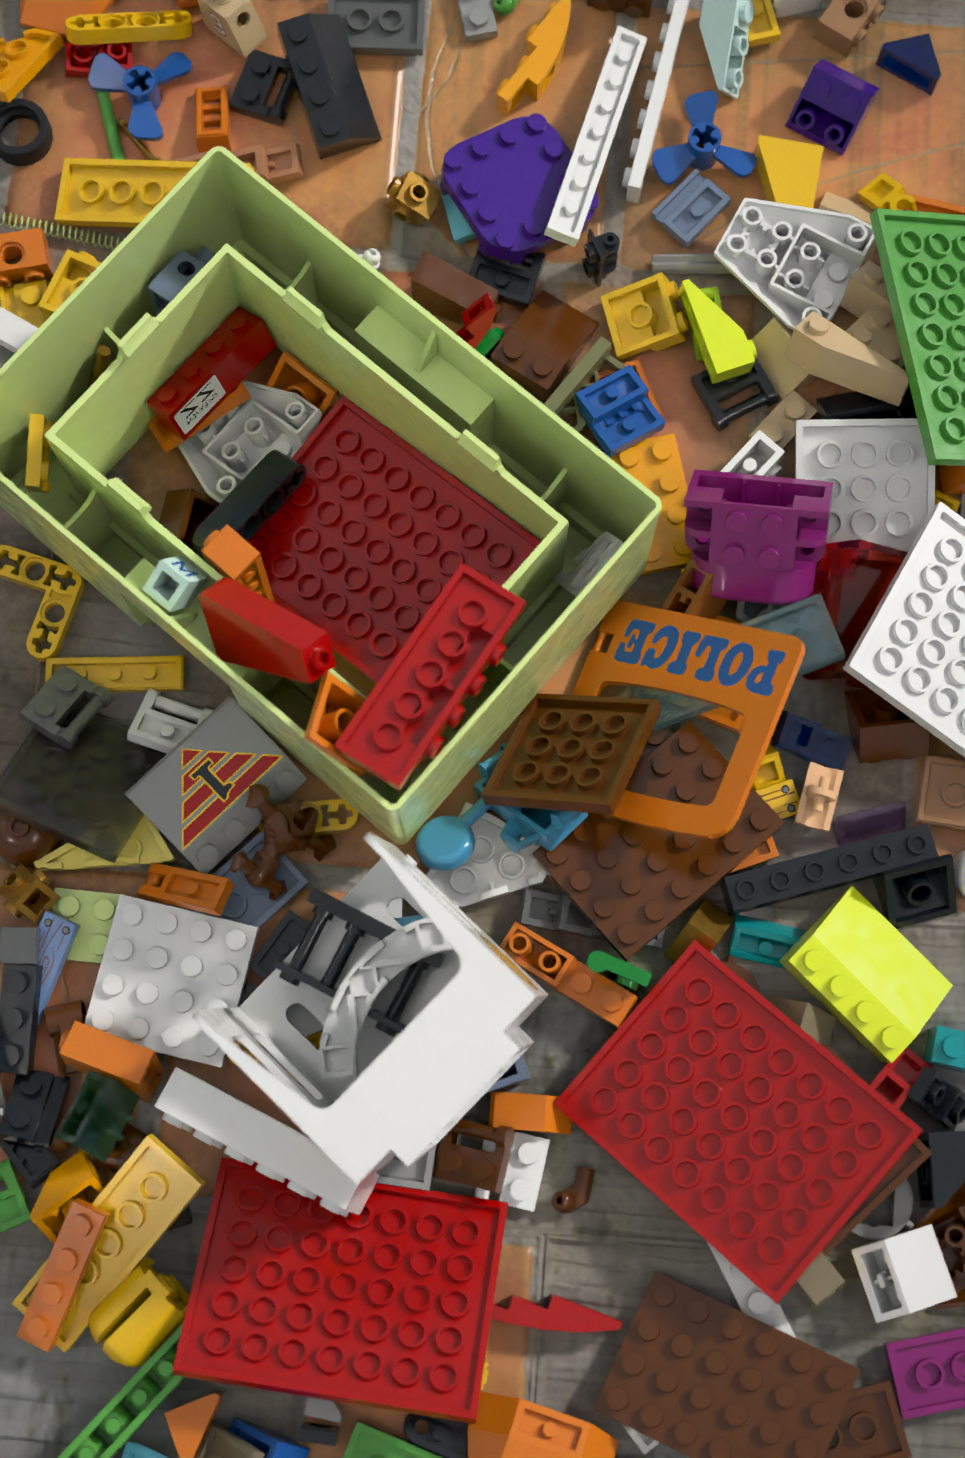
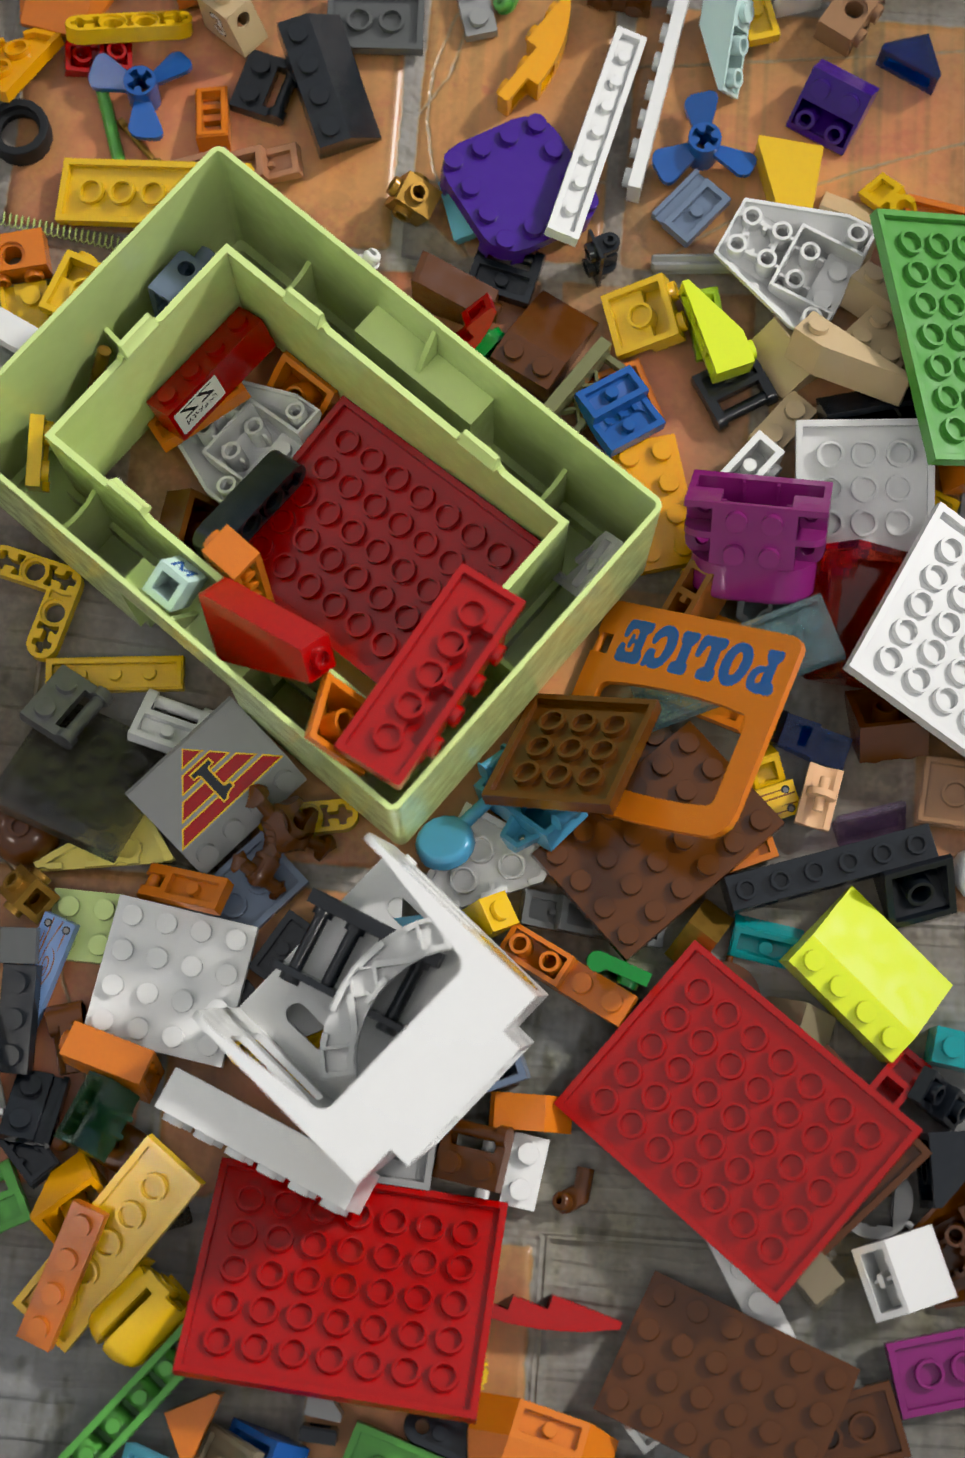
none -> yellow brick [462,890,520,939]

